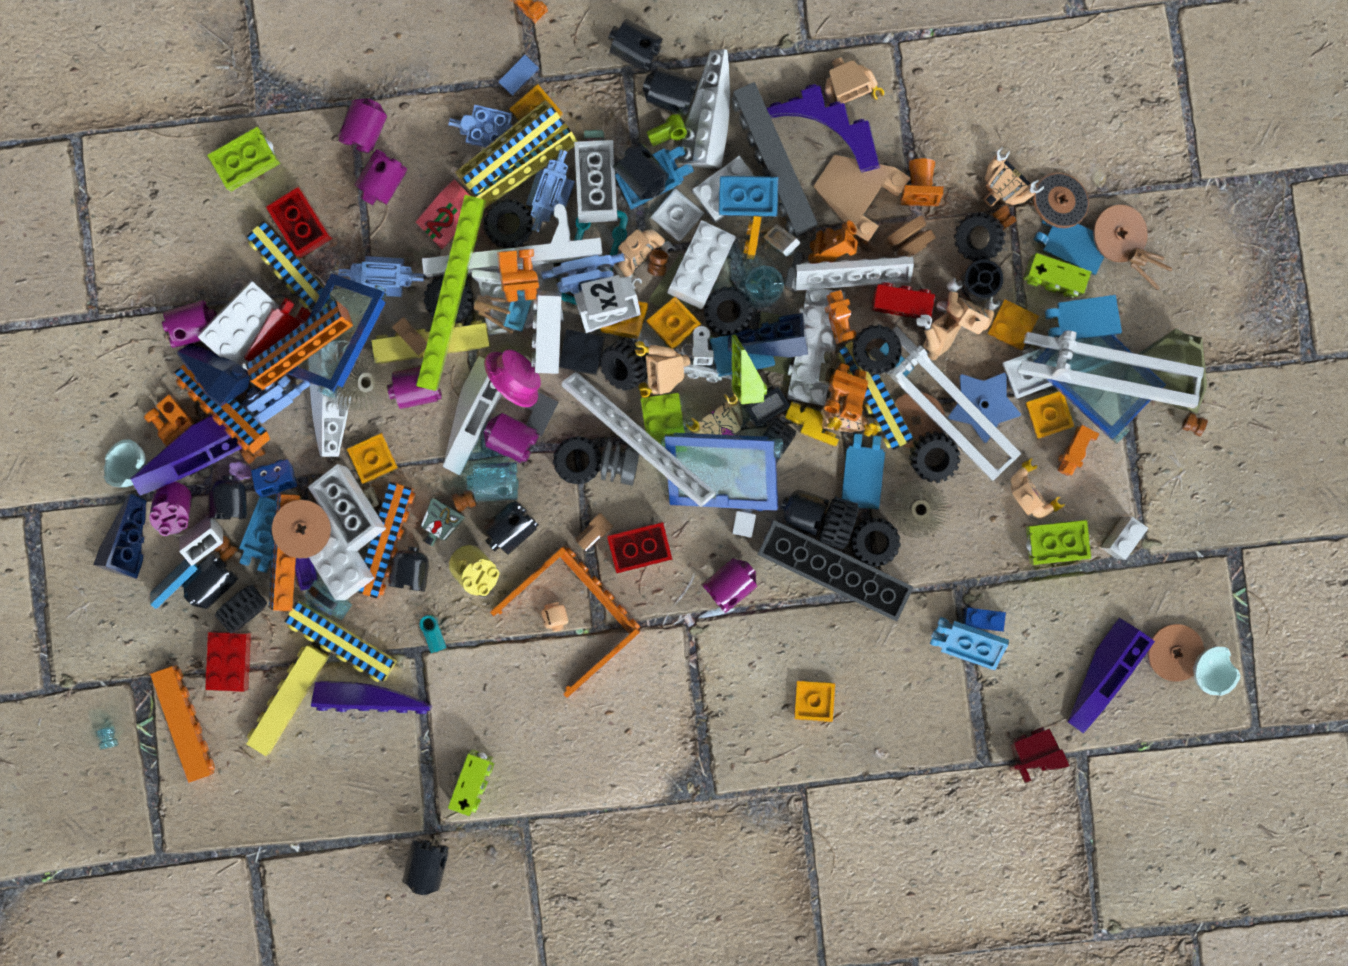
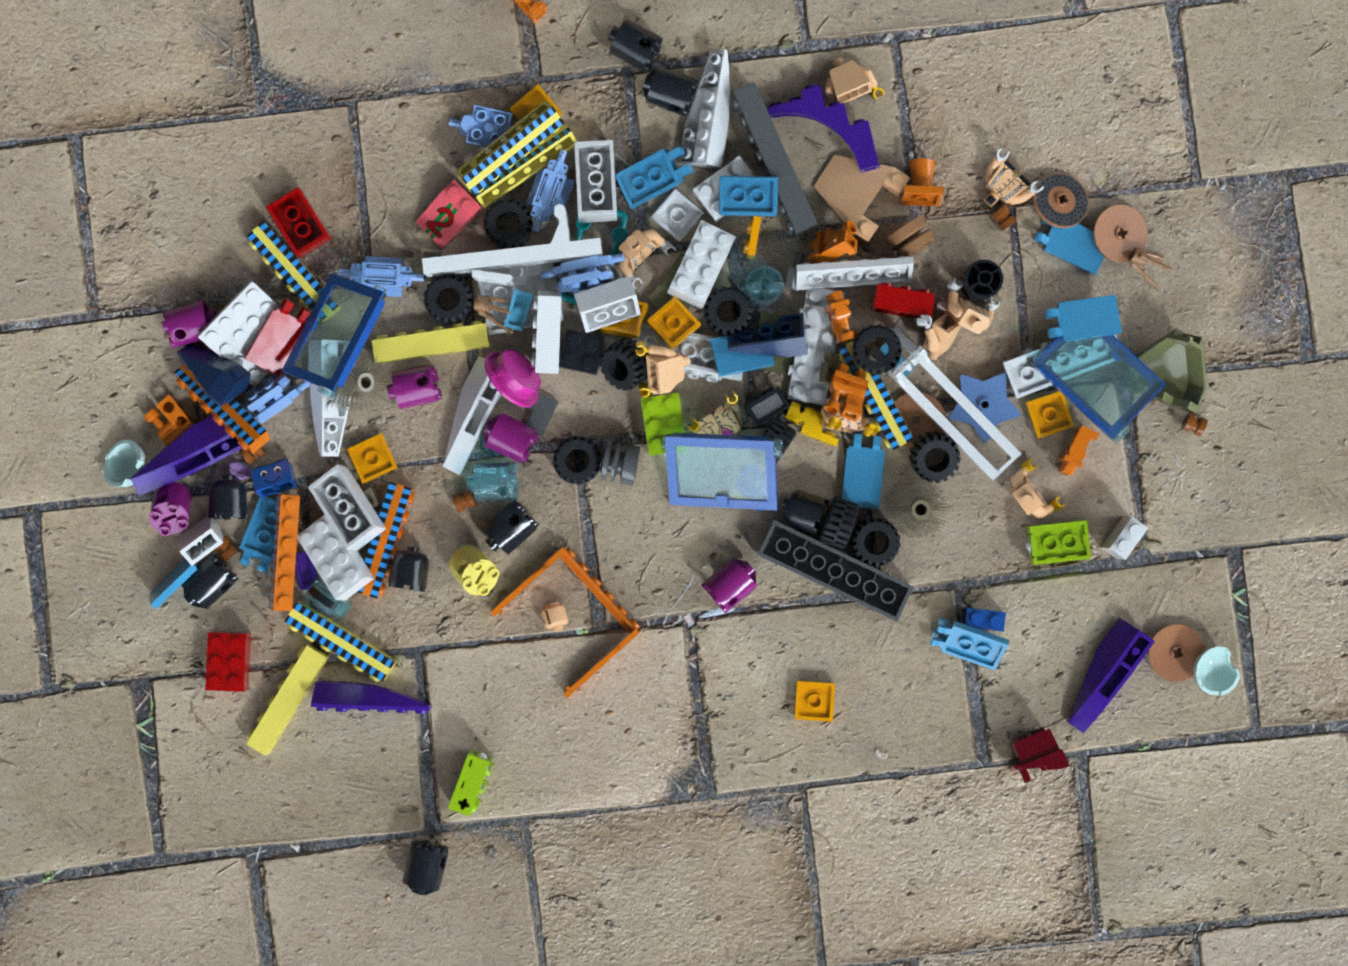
dark blue wedge [93,494,147,579] -> none
clear light blue wheel [95,726,119,750] -> none
orange brick [150,665,215,783] -> none
lime piece [207,126,281,192] -> none
black tyre [215,584,268,633] -> none
orange brick [246,300,353,390] -> none
nougat piece [272,500,331,558] -> none
magenta cylinder [337,98,388,153] -> none
magenta cylinder [354,149,407,206] -> none
medium nougat piece [392,317,427,356] -> none
lime brick [417,195,486,391] -> none
teal piece [419,615,447,654] -> none
torso [421,498,466,546] -> none
orange hips [497,249,539,302] -> none
medium blue tile [499,55,539,96] -> none
white plate [562,372,715,507] -> none
medium nougat piece [574,513,614,551] -> none
white tile [581,275,628,320] -> none
sand green tile [584,130,604,141] -> none
red brick [607,522,673,574] -> none
black cylinder [613,143,670,200] -> none
lime piece [647,114,687,147] -> none
dark orange wheel [647,250,669,276] -> none
white leg [692,326,714,365] -> none
slope [732,335,767,404] -> none
white brick [732,509,756,537] -> none
white tile [763,224,800,257] -> none
black tyre [954,213,1006,261] -> none
light orange plate [987,299,1039,351] -> none
white piece [1018,330,1204,408] -> none
lime piece [1023,253,1092,299] -> none

